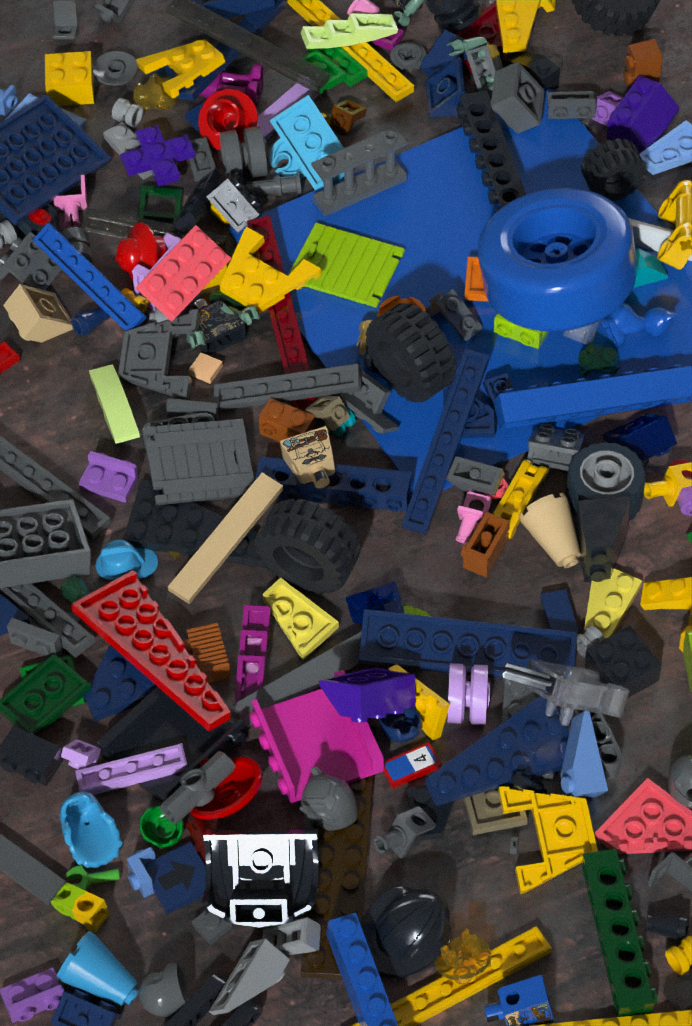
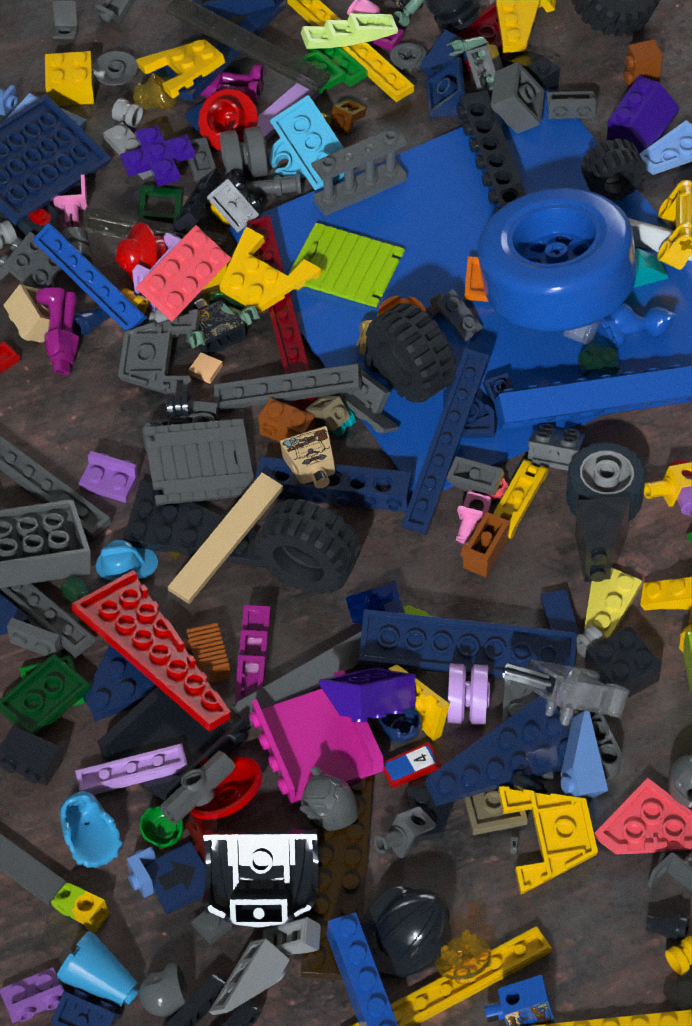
lavender bracket [61,739,101,770] -> none
bright green bar [66,865,120,891] -> none
yellowish green slope [89,364,140,444] -> none
light yellow wing [263,578,339,661] -> none
lime bracket [494,314,549,349] -> none
tan cone [519,493,581,568] -> none
dark green brick [581,849,657,1017] -> none
medium lavender bracket [591,91,623,127] -> none
clear blue slope [602,413,677,465] -> none
none -> magenta piece [36,288,79,375]
none -> black wheel [167,392,191,418]

